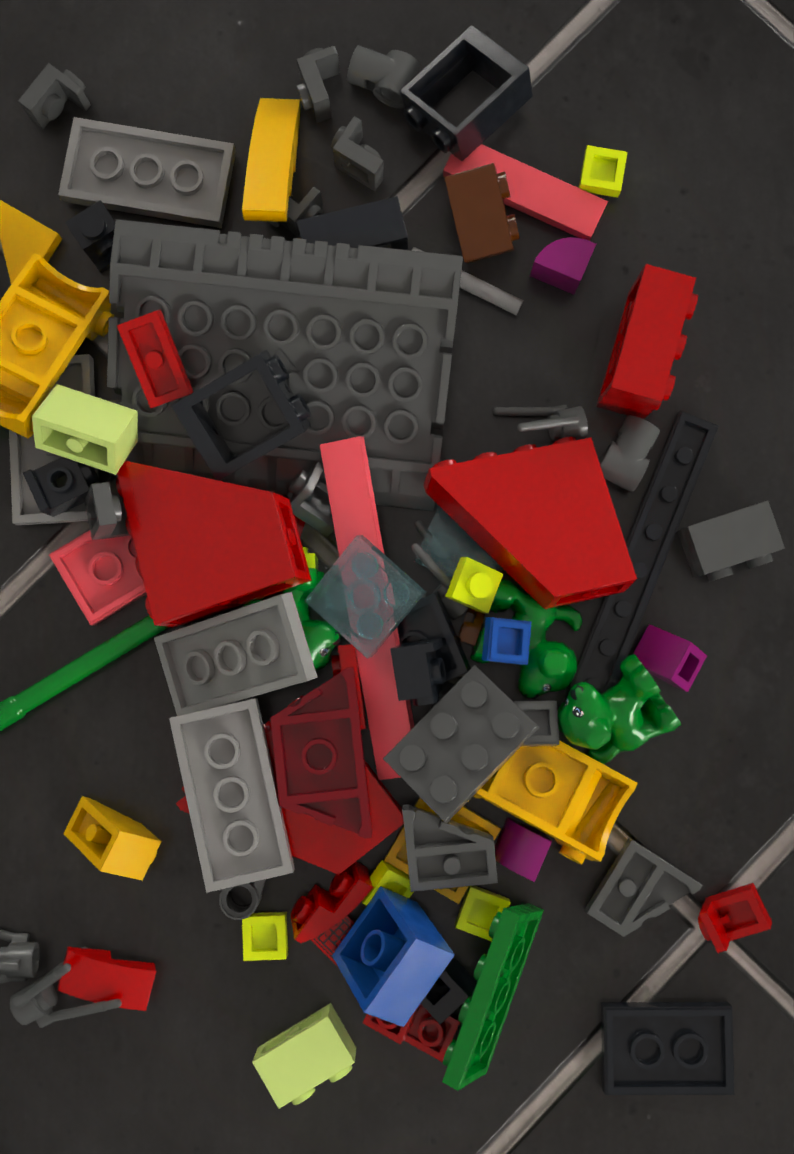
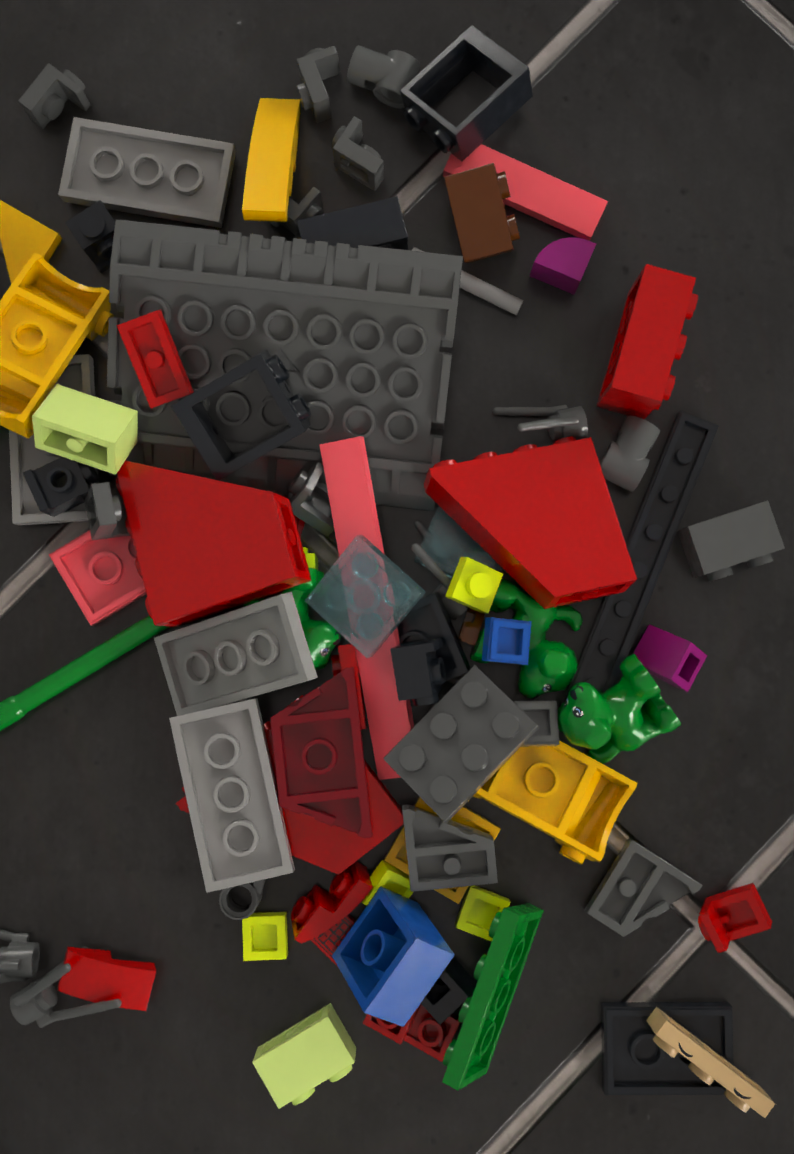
yellow slope [63,796,162,881] -> none
magenta brick [494,816,552,882] -> none
neon yellow plate [579,145,628,198] -> none
none -> tan plate [646,1007,775,1118]

